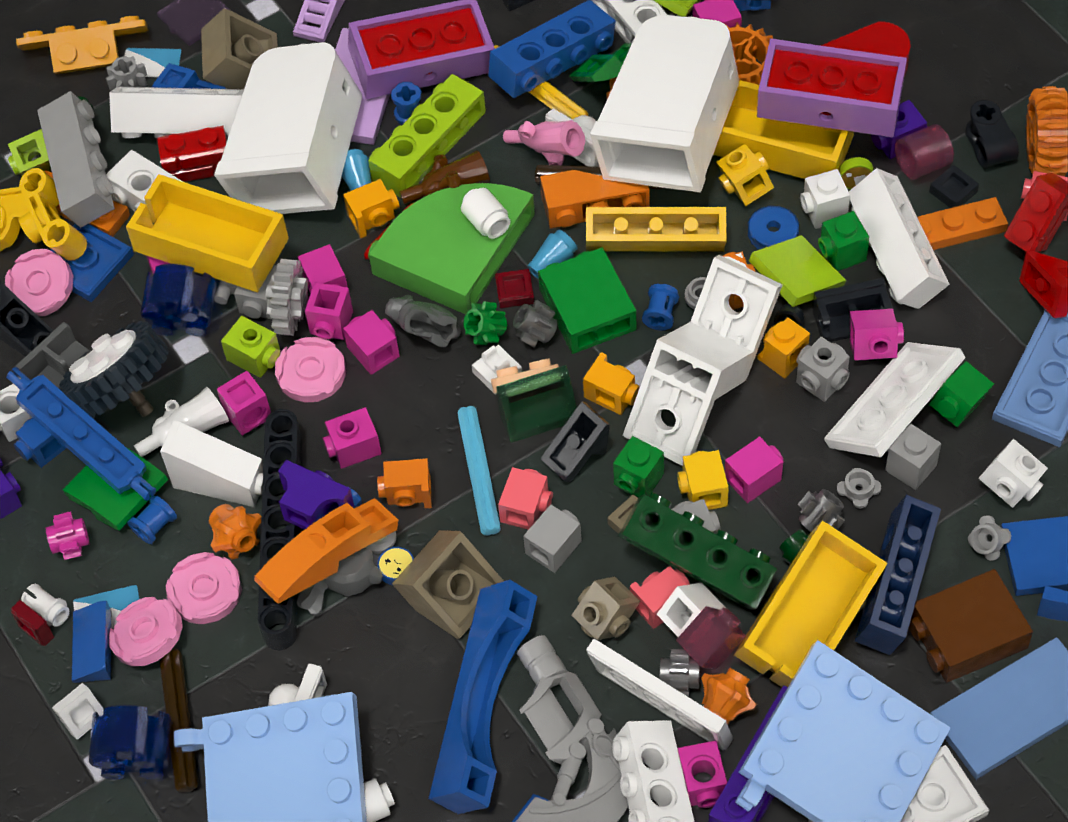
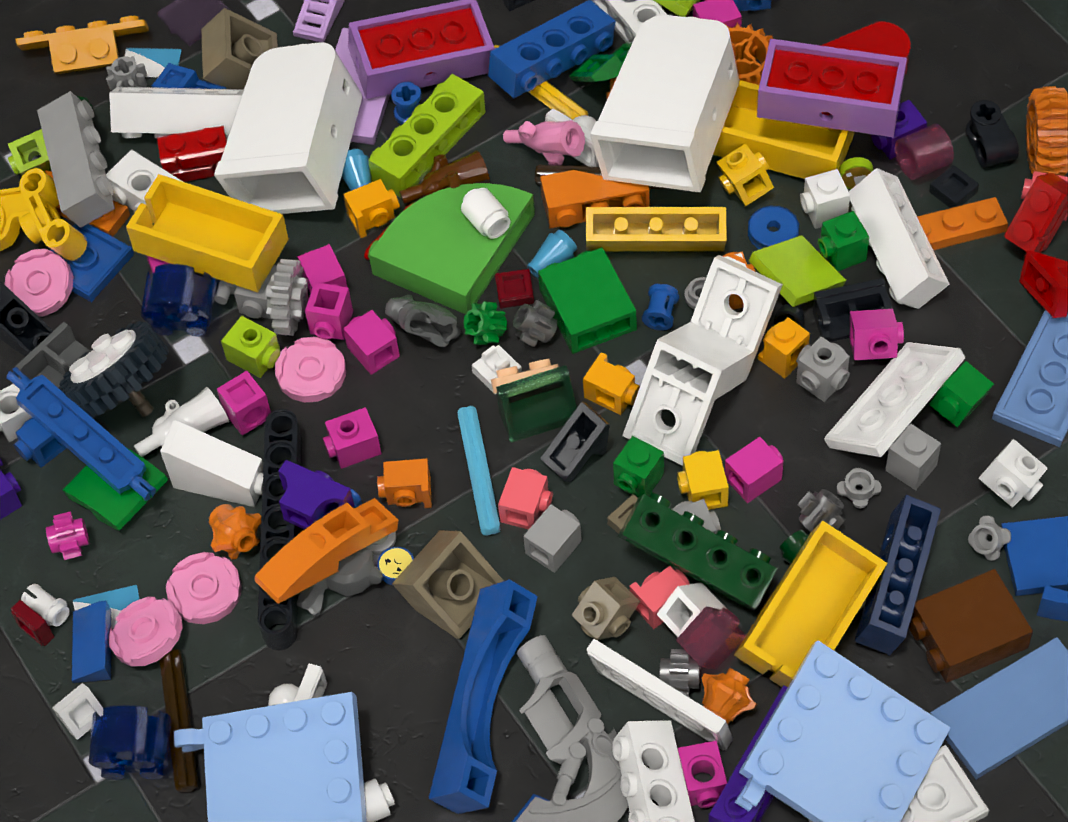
blue bush [128,496,177,544] -> none

